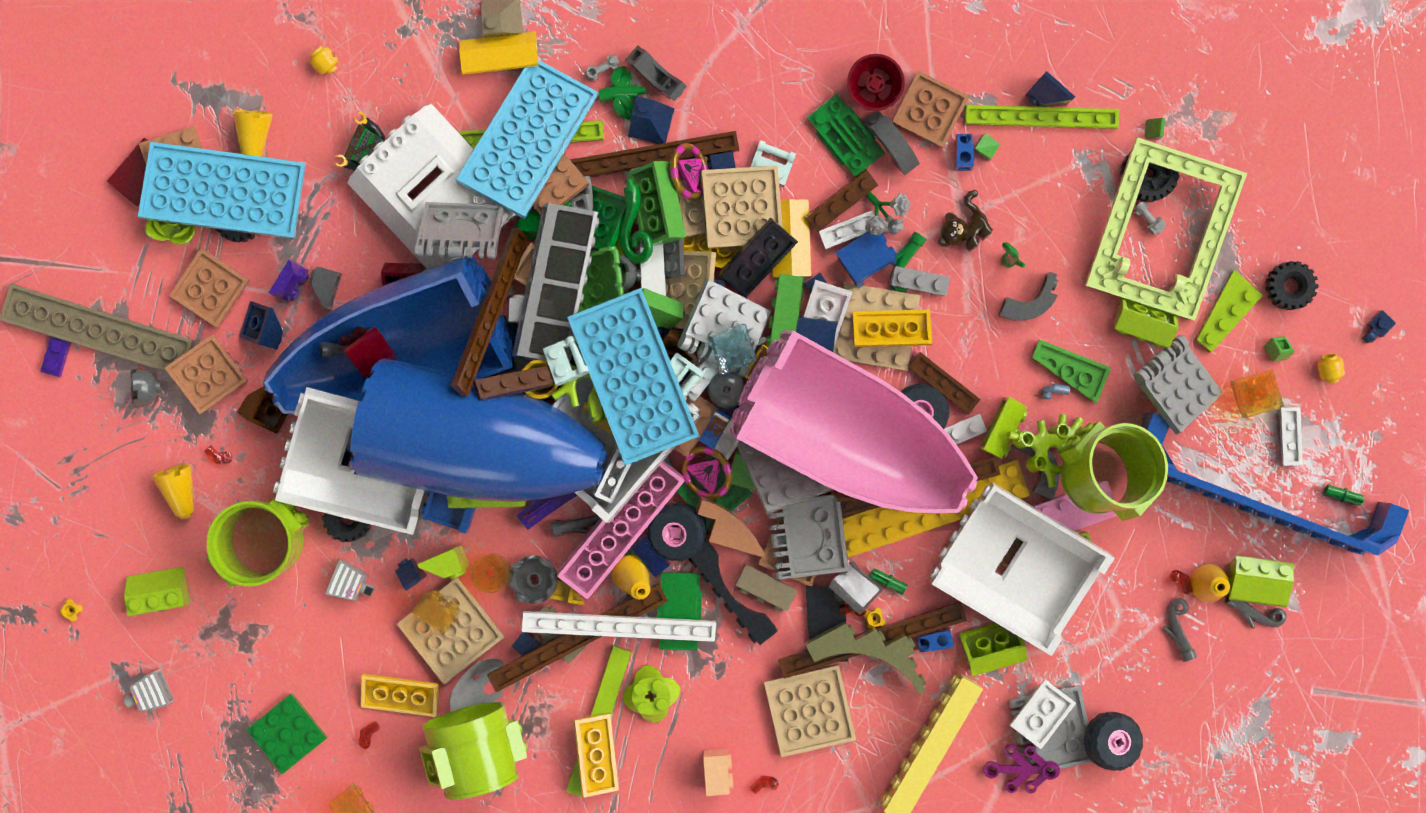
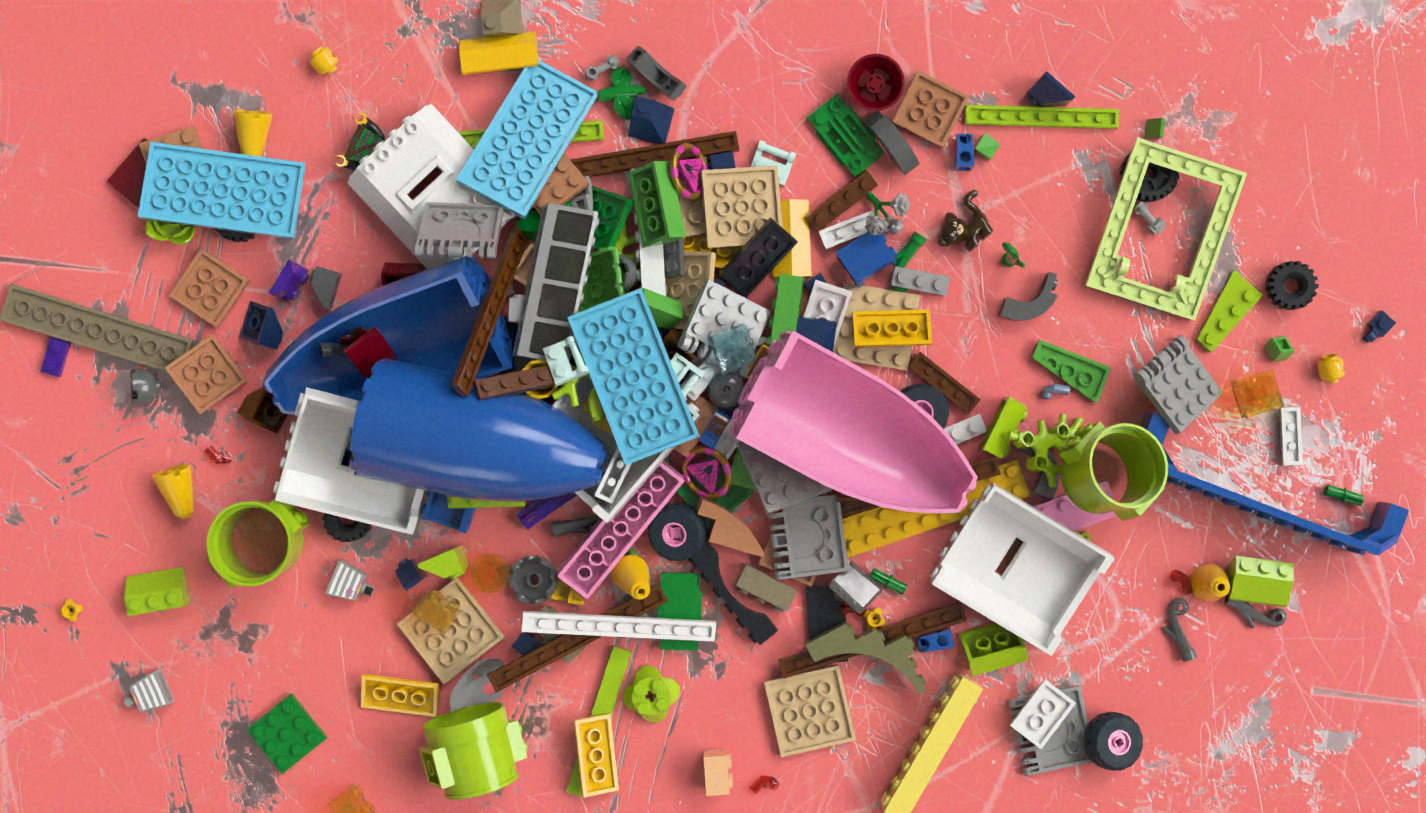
clear red arm [358,721,380,749] -> none
green plant [620,179,653,264] -> none
clear blue brick [631,534,671,577] -> none
magenta plant [984,744,1060,794] -> none
lime slope [1114,297,1179,348] -> none

